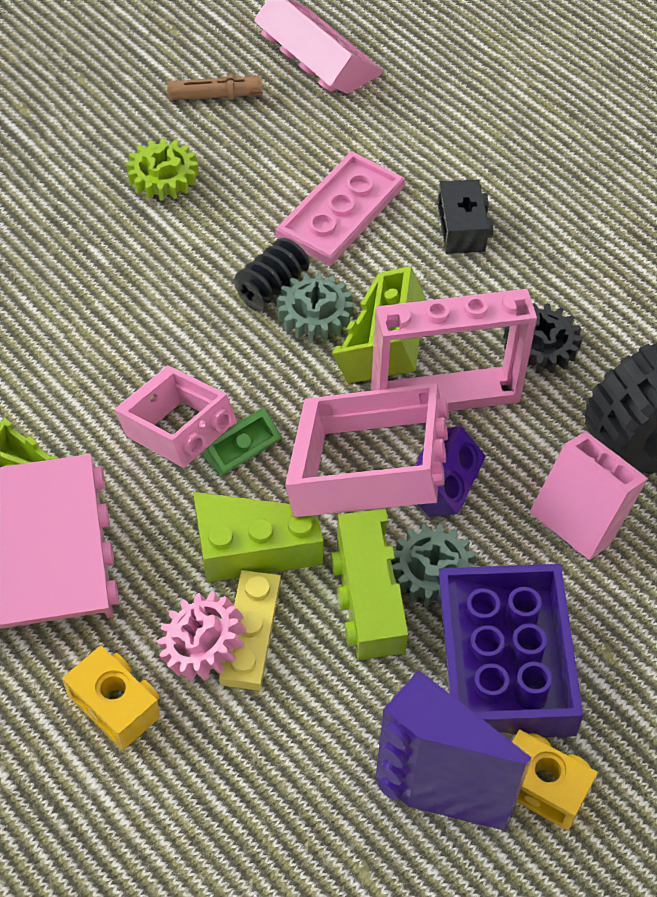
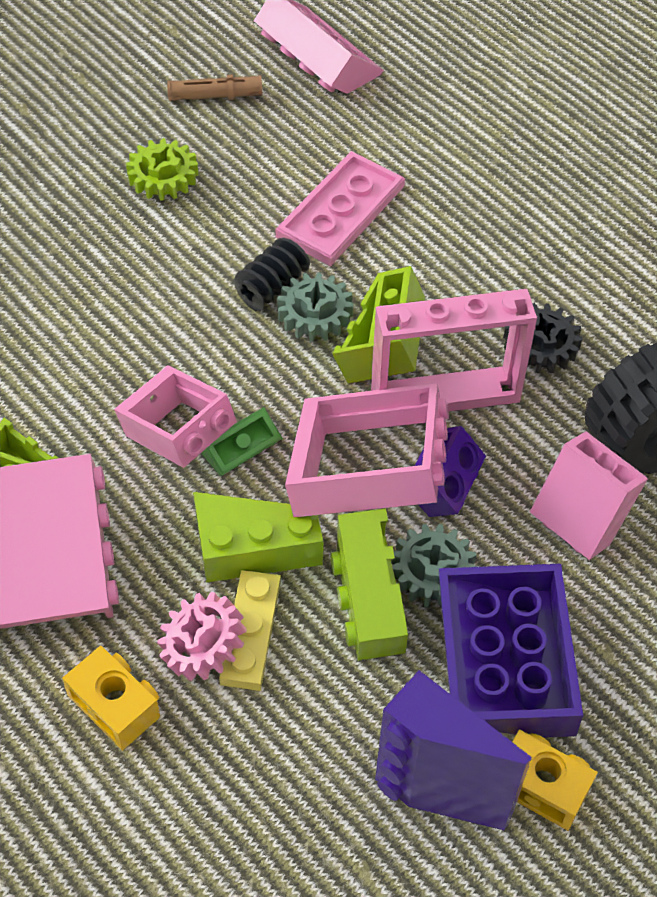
black brick [437,179,493,254] -> none

